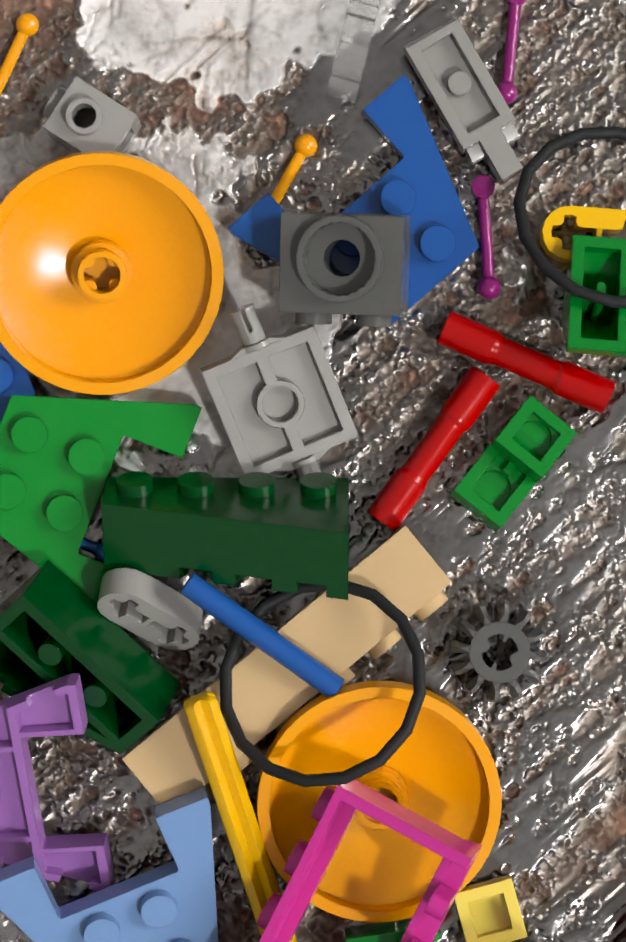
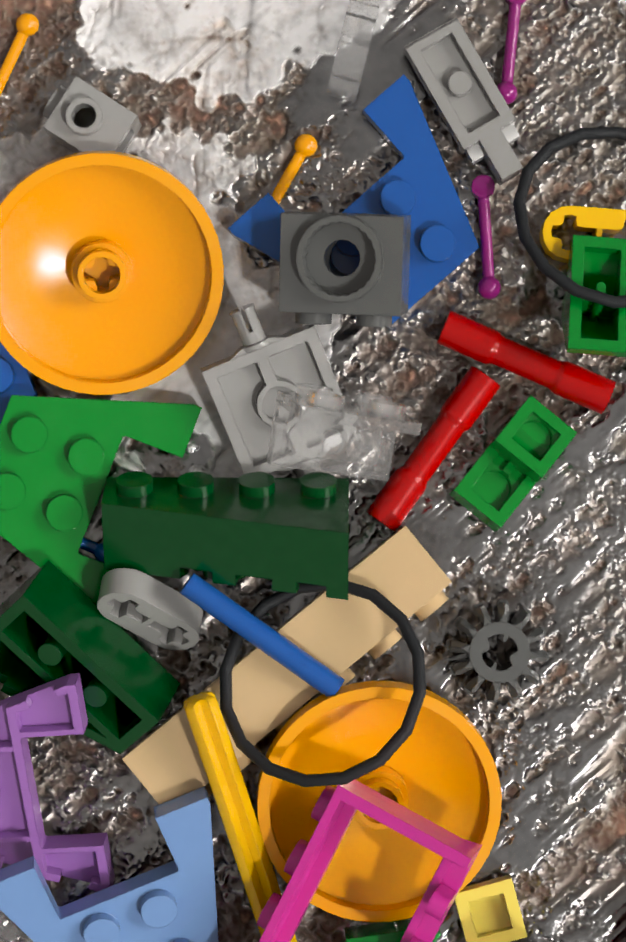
none -> clear bracket [266,383,422,481]

